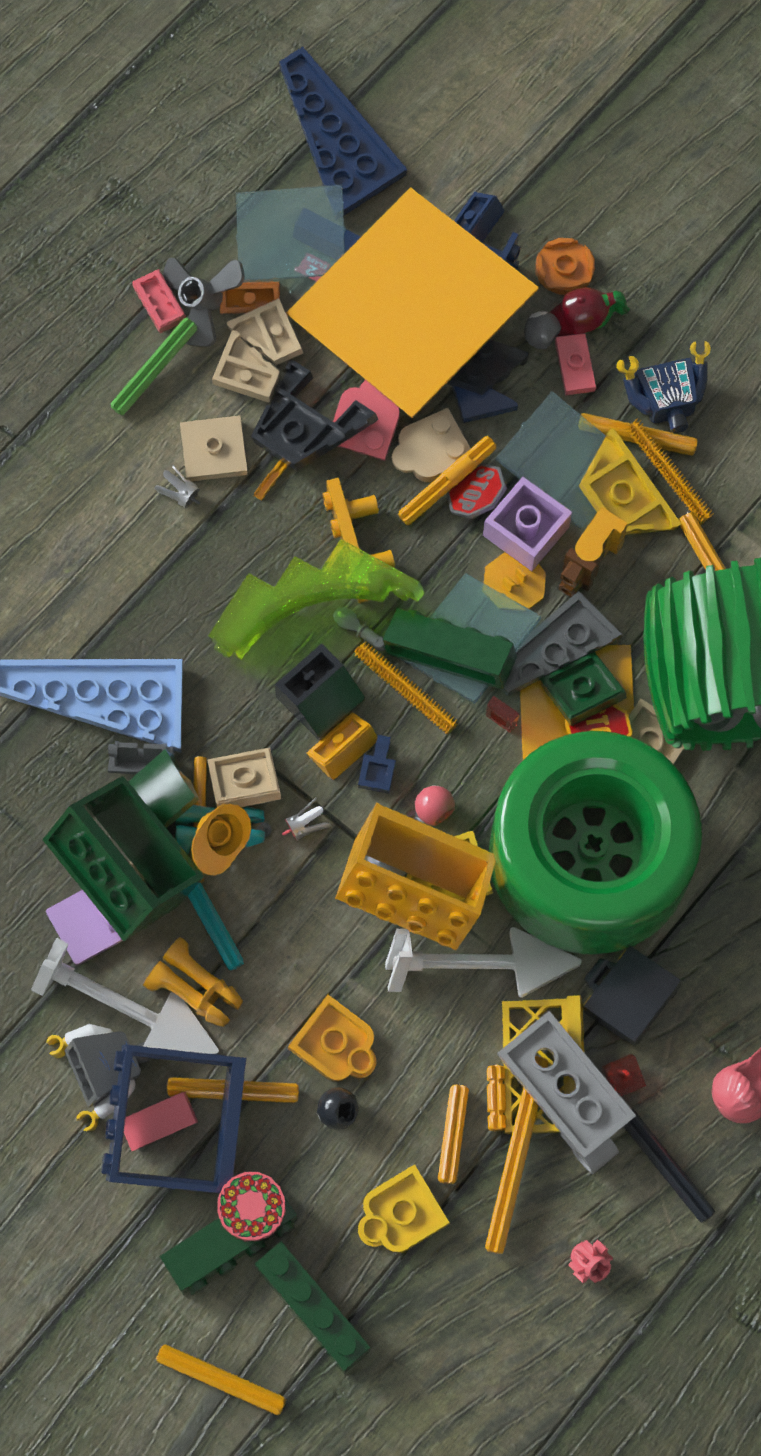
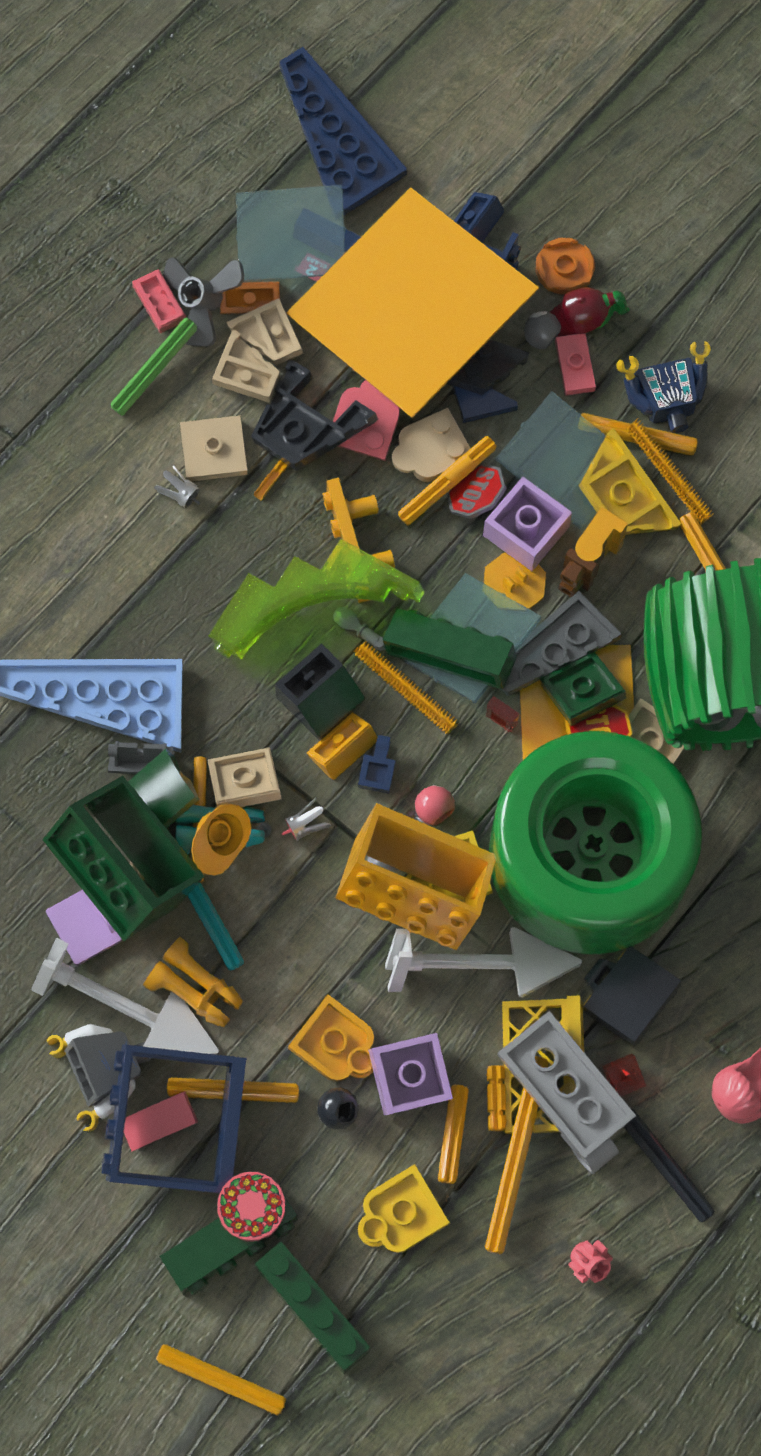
none -> lavender brick [368,1033,453,1115]

